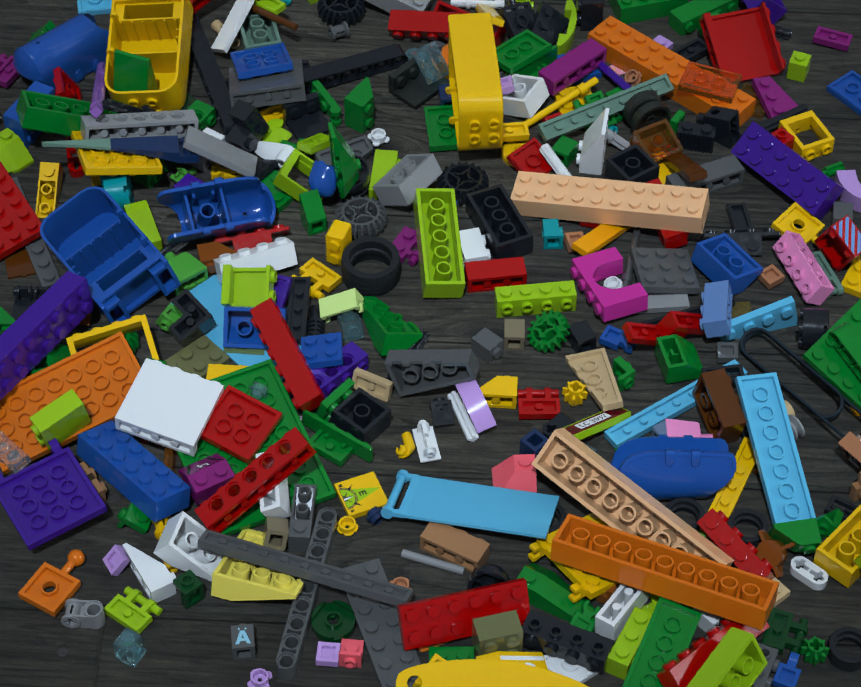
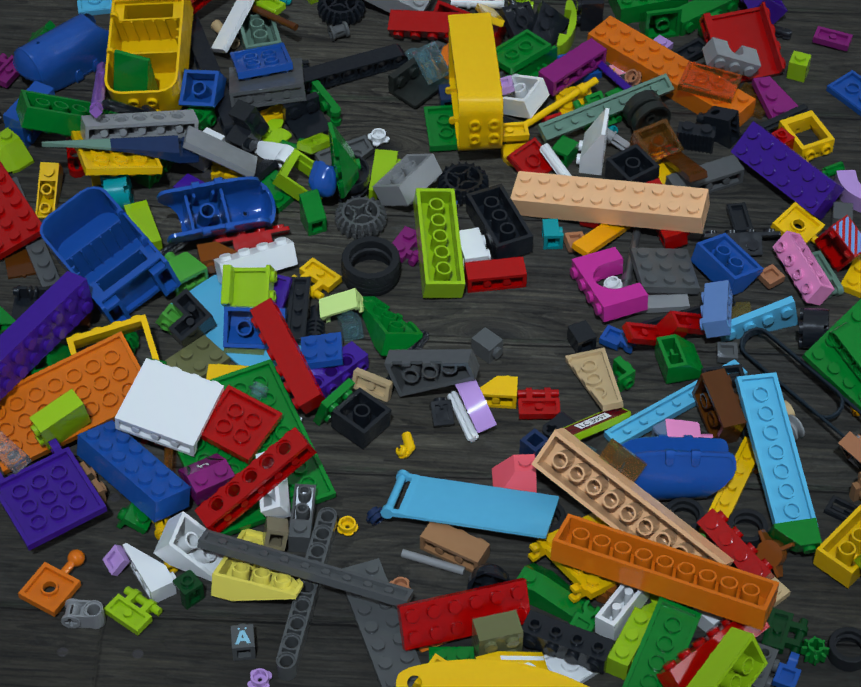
red plate [53,67,82,100] -> none
clear light blue brick [113,627,147,668] -> none
bright green piece [169,167,197,183] -> none
green bracket [303,410,373,467] -> none
dark green plate [311,600,356,643] -> none
lavender plate [316,641,341,667] -> none
yellow brick [325,219,352,266] -> none
yellow tile [334,471,388,519] -> none
coral bracket [338,638,364,669] -> none
green slope [344,77,375,134] -> none
white hinge [412,420,441,463] -> none
lime brick [494,280,577,318] -> none
dark tan brick [504,319,525,351] -> none
green gear [527,310,570,353] -> none
yellow gear [562,380,588,406] -> none
green tile [668,109,685,136] -> none
white beam [789,556,828,591] -> none
green bracket [816,508,844,538] -> none
none -> blue slope [178,69,226,108]
none -> clear orange tile [599,438,647,482]
none -> green slope [639,7,682,40]
none -> light grey arch [702,37,761,77]

